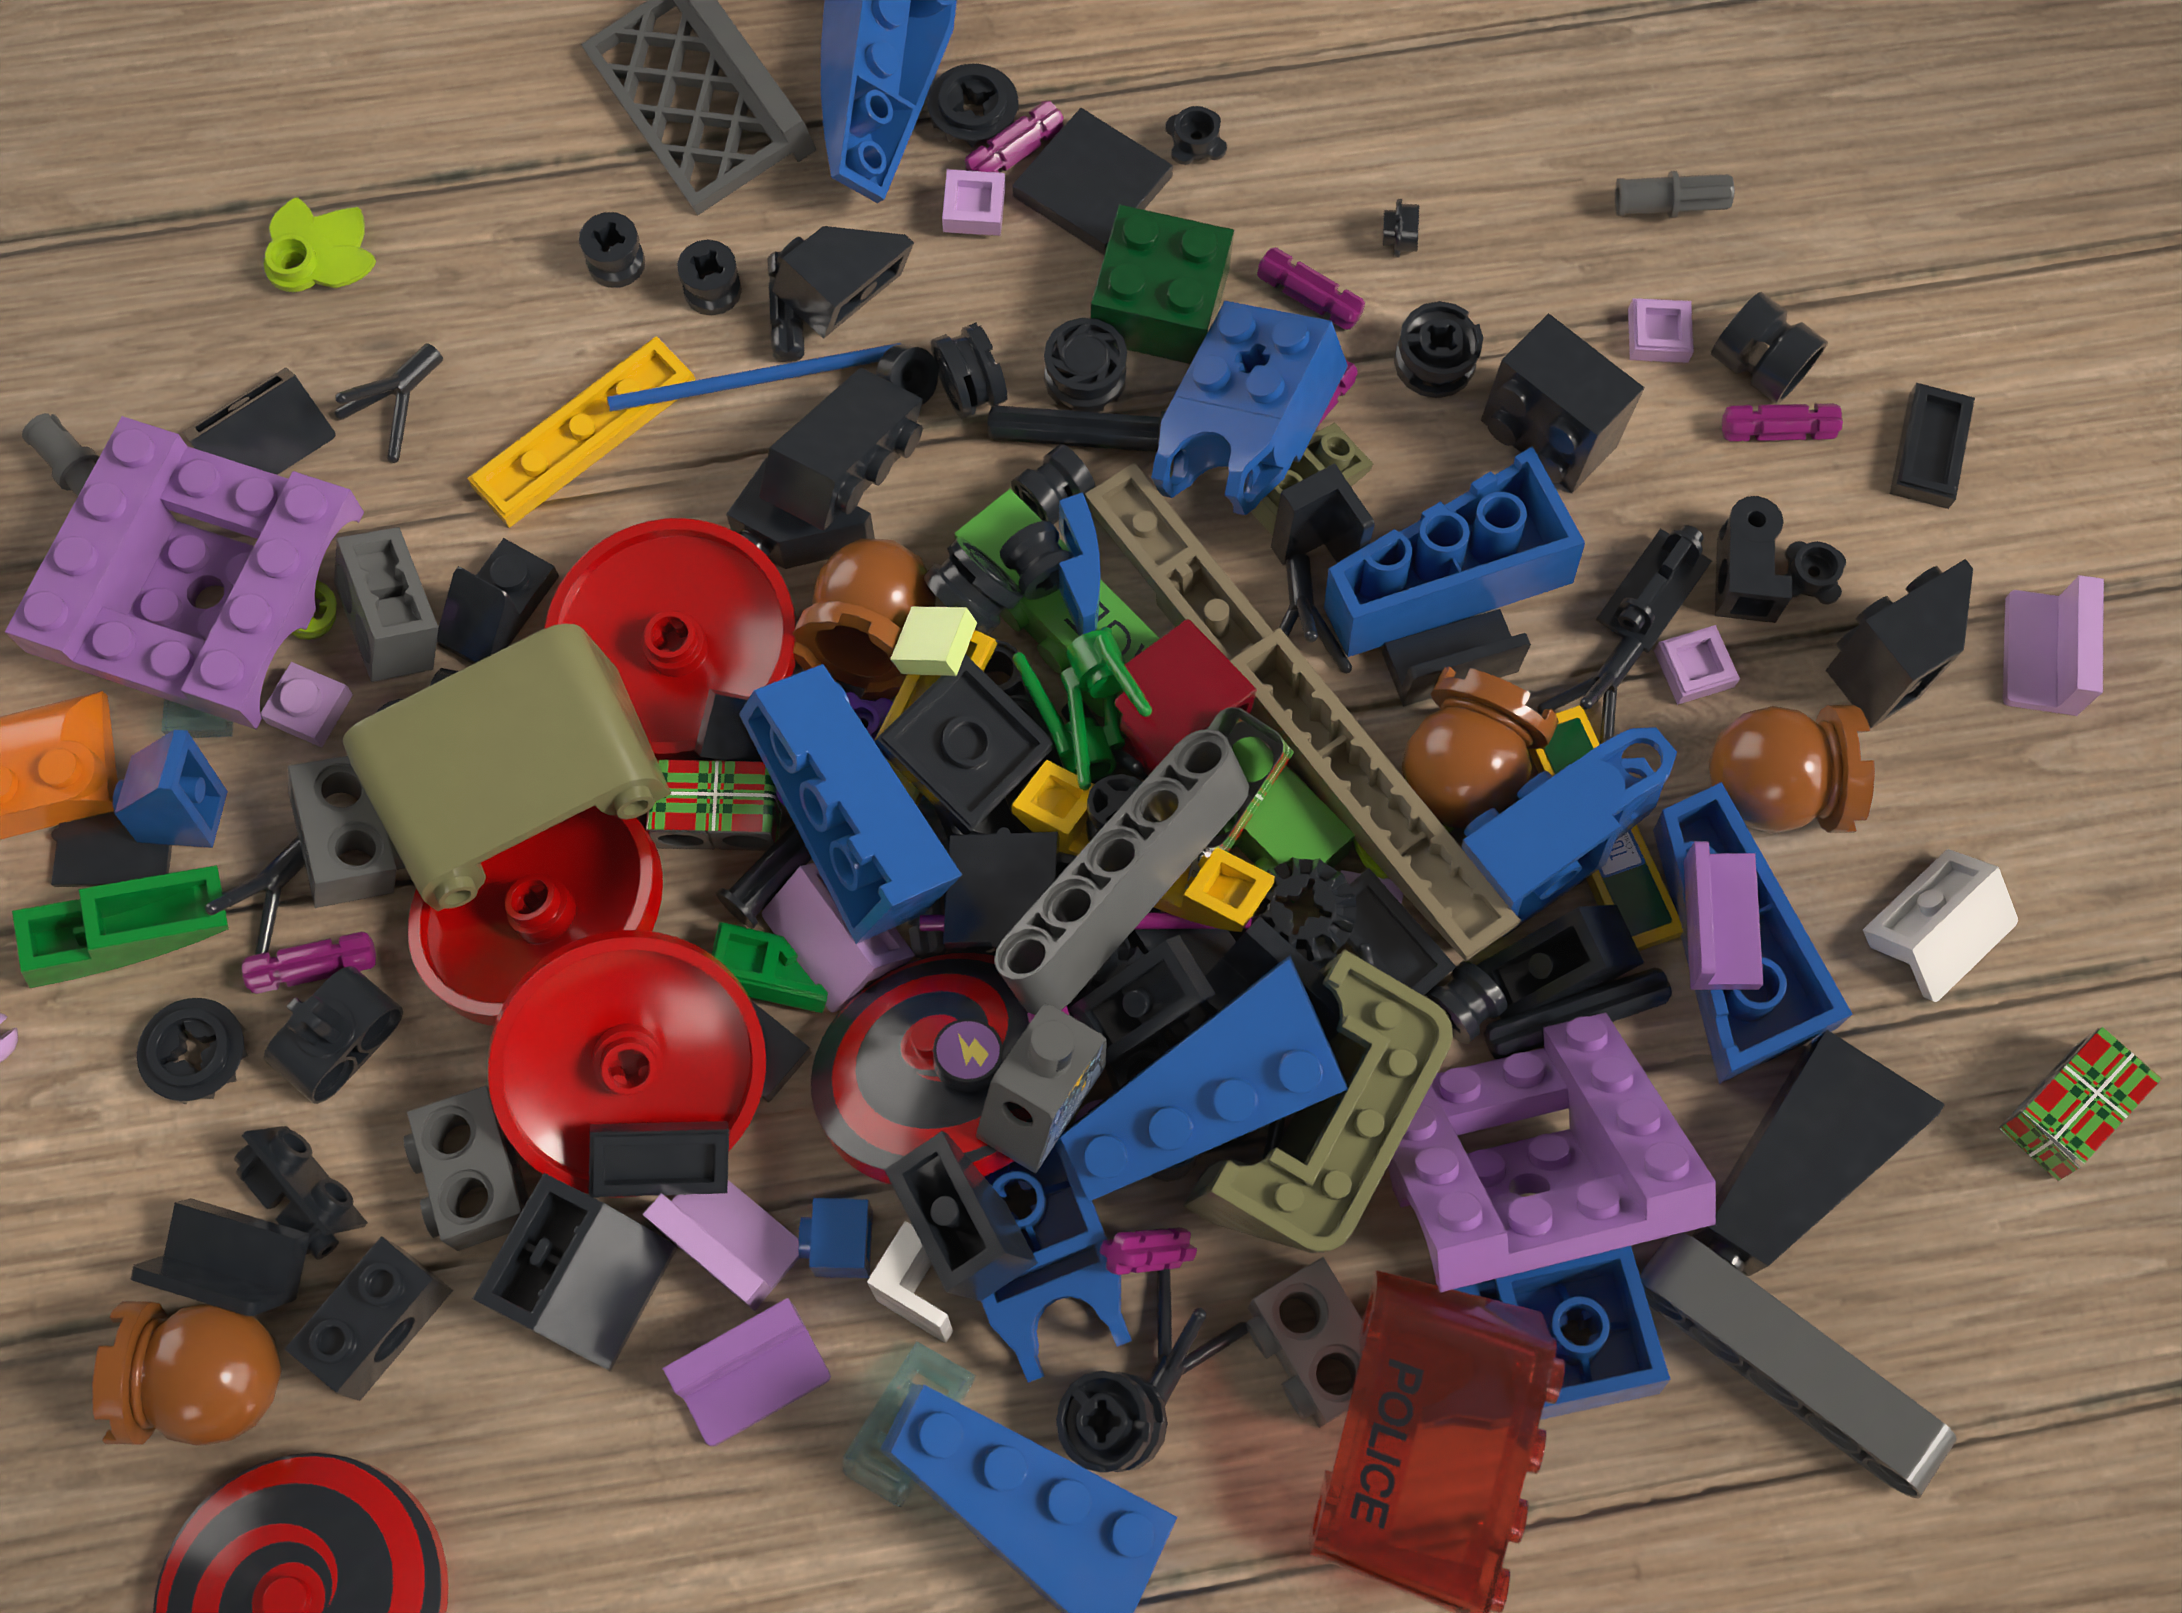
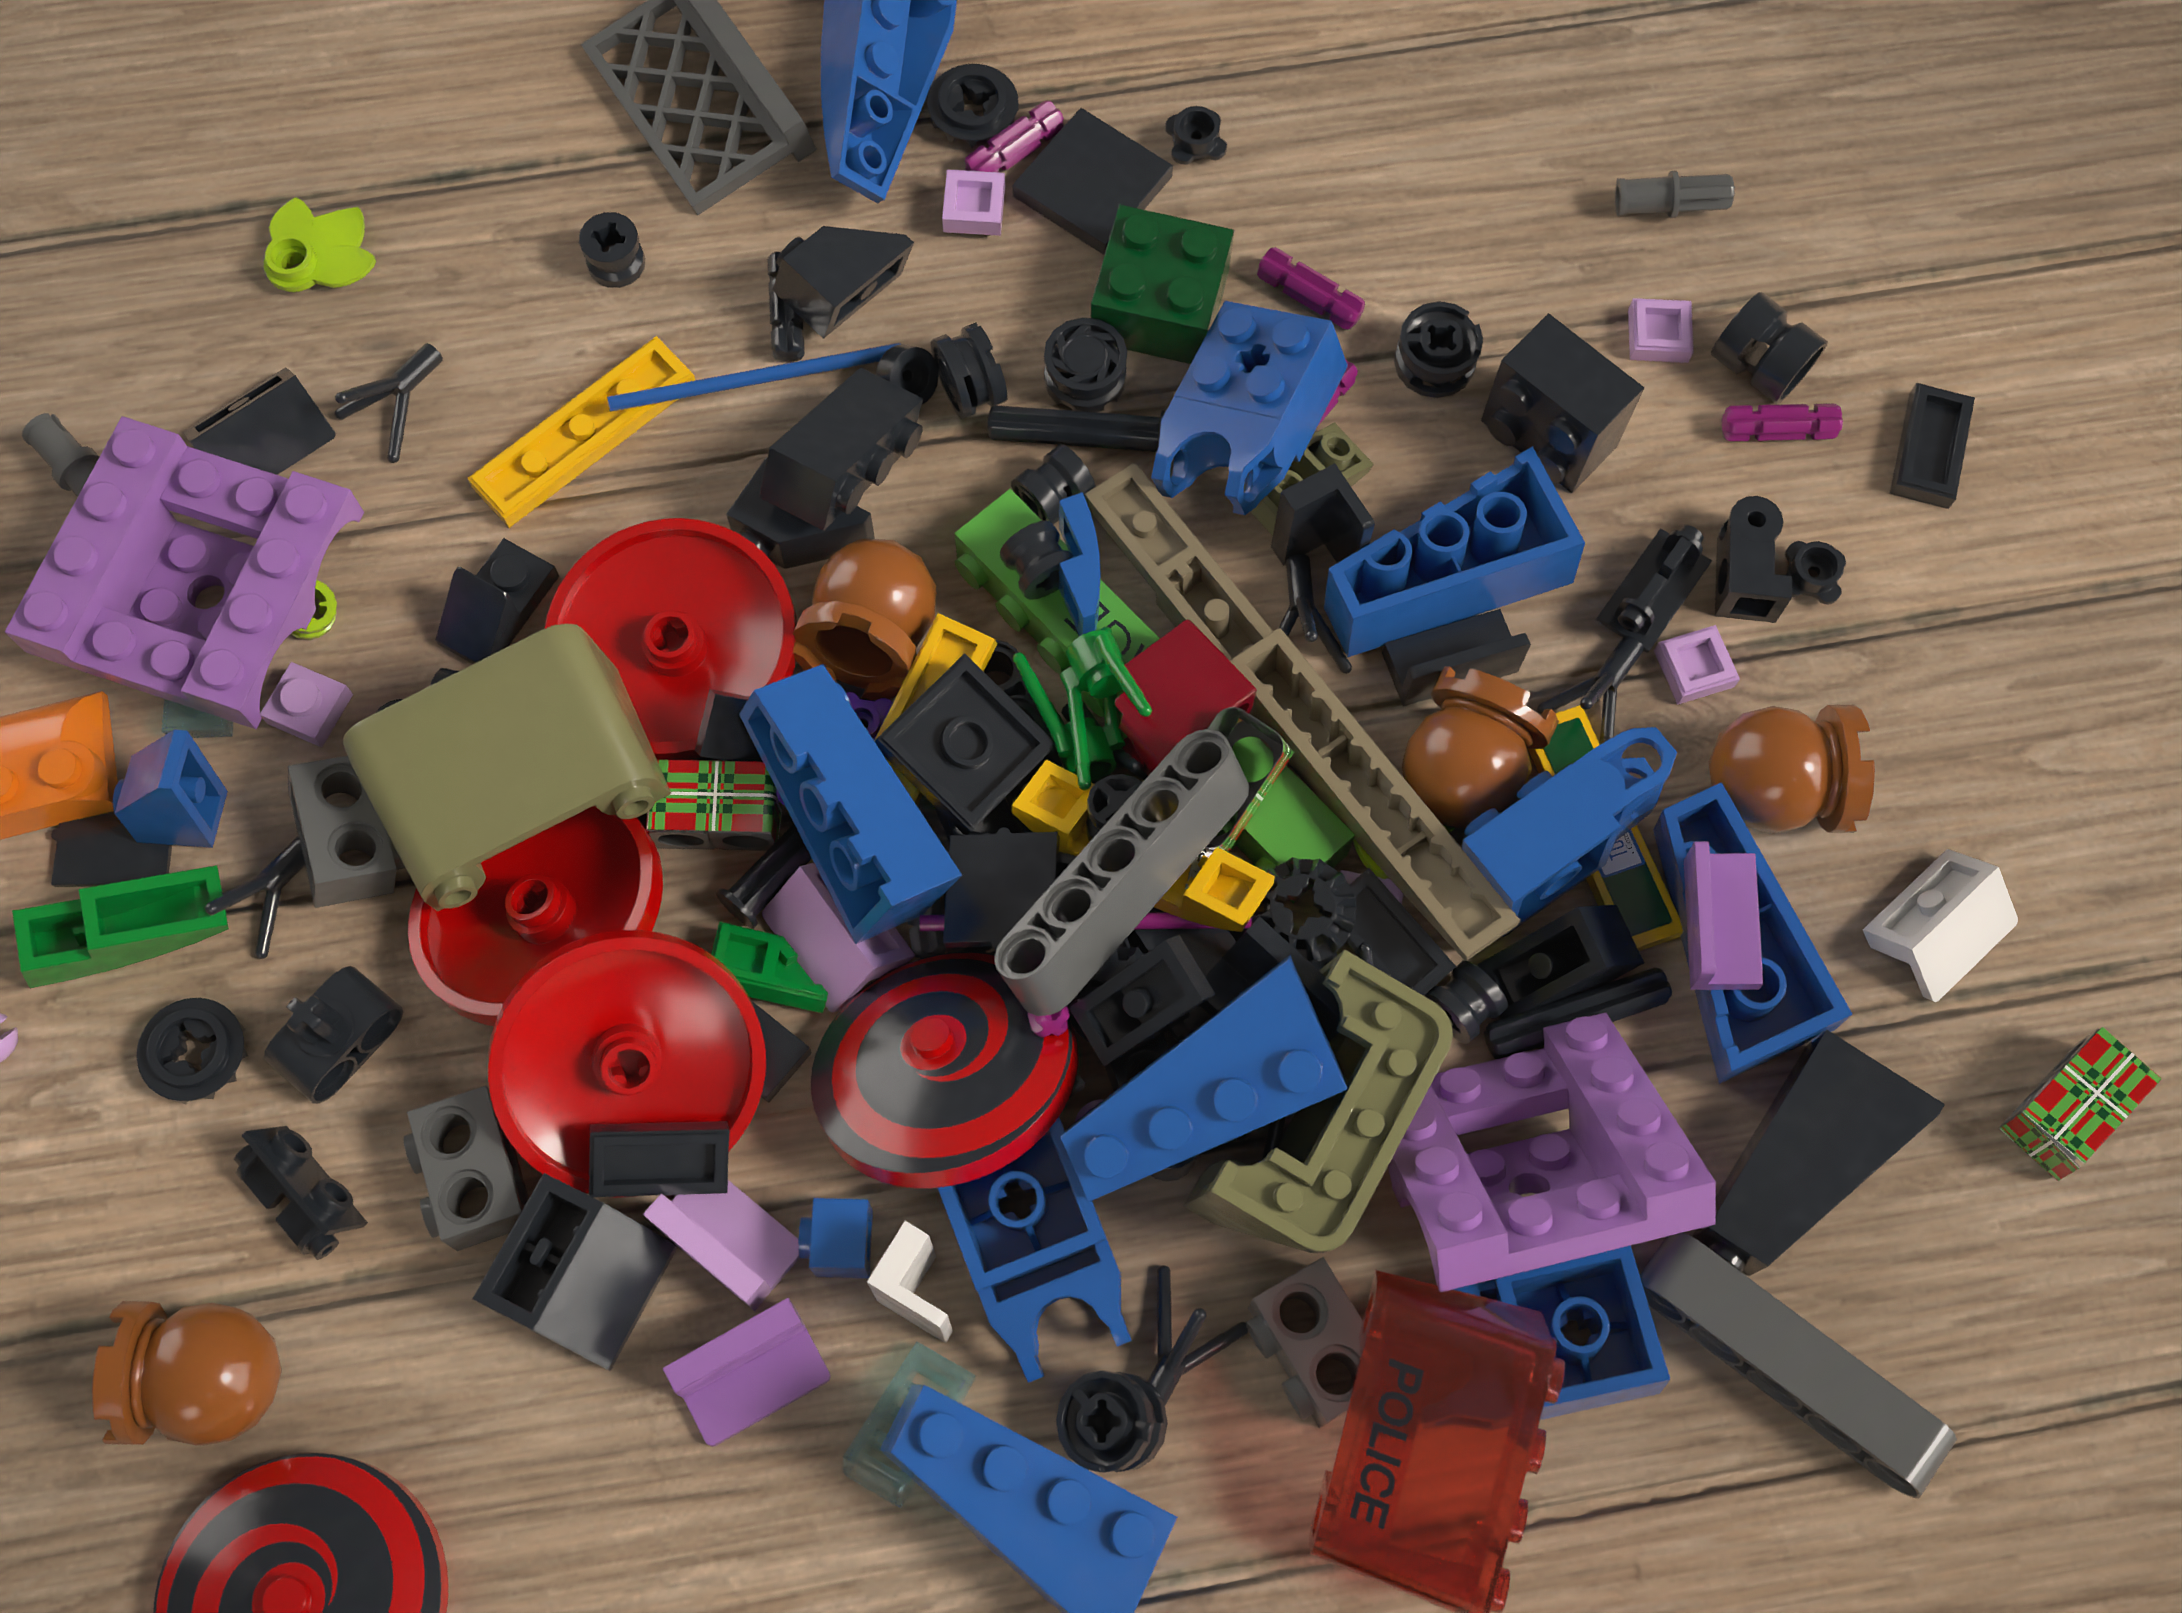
black panel [130,1198,310,1316] -> none
magenta axle [242,931,376,994] -> none
black brick [285,1236,453,1401] -> none
dark grey brick [334,527,438,682] -> none
black wheel [677,239,742,316] -> none
black slope [885,1131,1038,1301] -> none
yellowish green tile [890,606,977,676] -> none
black wheel [924,537,1023,634] -> none
tile [933,1018,1003,1092] -> none
dark grey torso [976,1003,1106,1174] -> none
magenta axle [1100,1227,1197,1275] -> none
black plate [1383,199,1419,258] -> none
black slope [1826,559,1973,728] -> none
lavender panel [2003,575,2104,716] -> none

